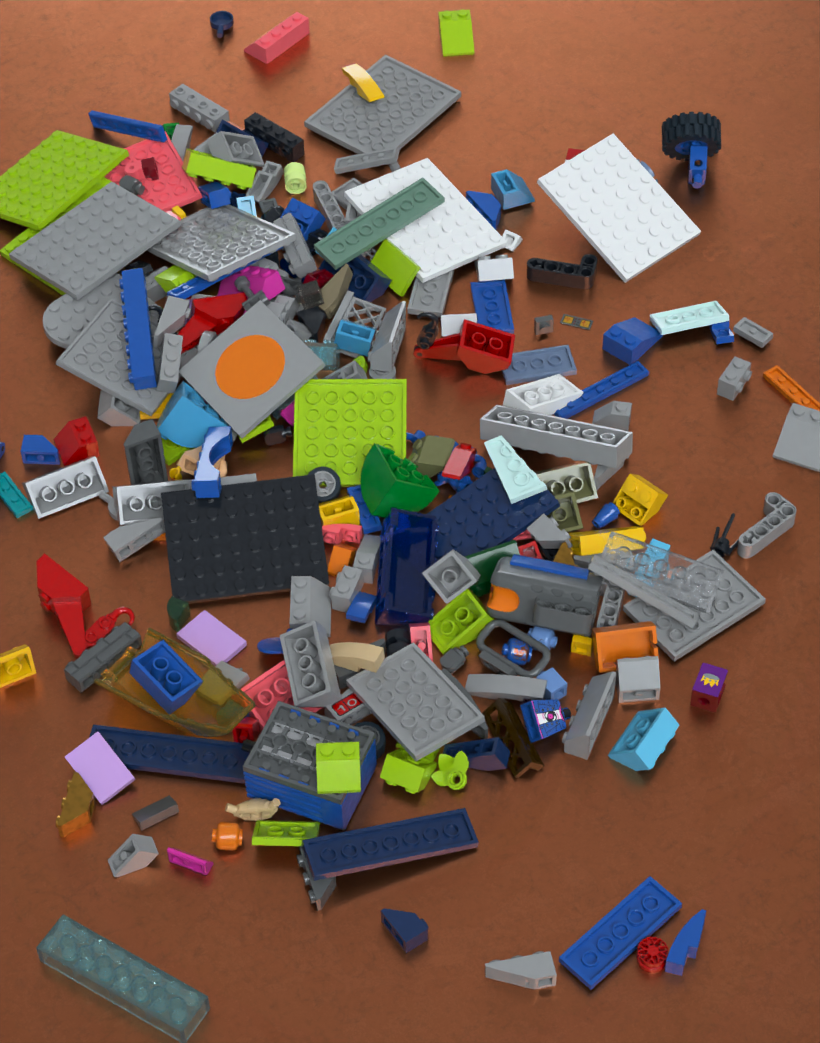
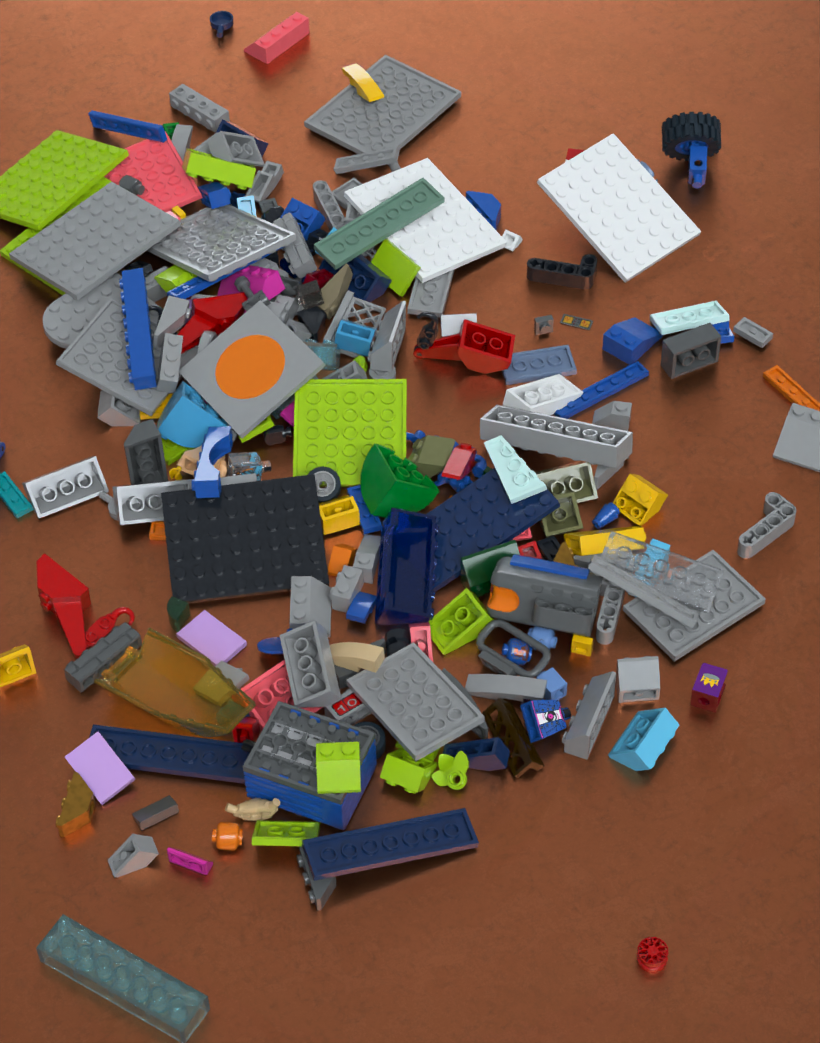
blue slope [20,435,61,465] -> none
red slope [53,416,100,467] -> none
light grey slope [103,518,165,562] -> none
leg [125,157,159,181] -> none
blue slope [129,640,203,715] -> none
black brick [244,112,305,162] -> none
yellowish green wheel [284,162,307,194] -> none
coral slope [322,524,363,545] -> none
dark blue slope [381,908,429,953] -> none
light grey slope [422,549,481,604] -> none
lime slope [438,9,475,57] -> none
dark grey arm [440,645,469,674] -> none
blue tile [470,280,514,334] -> none
slope [475,254,514,282] -> none
light grey slope [485,951,557,990] -> none
dark azure slope [491,169,535,210] -> none
light grey slope [526,514,573,549] -> none
blue plate [559,876,682,990] -> none
orange piece [591,621,659,673] -> none
blue slope [665,909,706,976] -> none
black plant [710,513,739,557] -> none
light grey brick [717,357,752,401] -> none
none -> clear torso [226,452,272,481]
none -> dark grey brick [660,323,721,379]

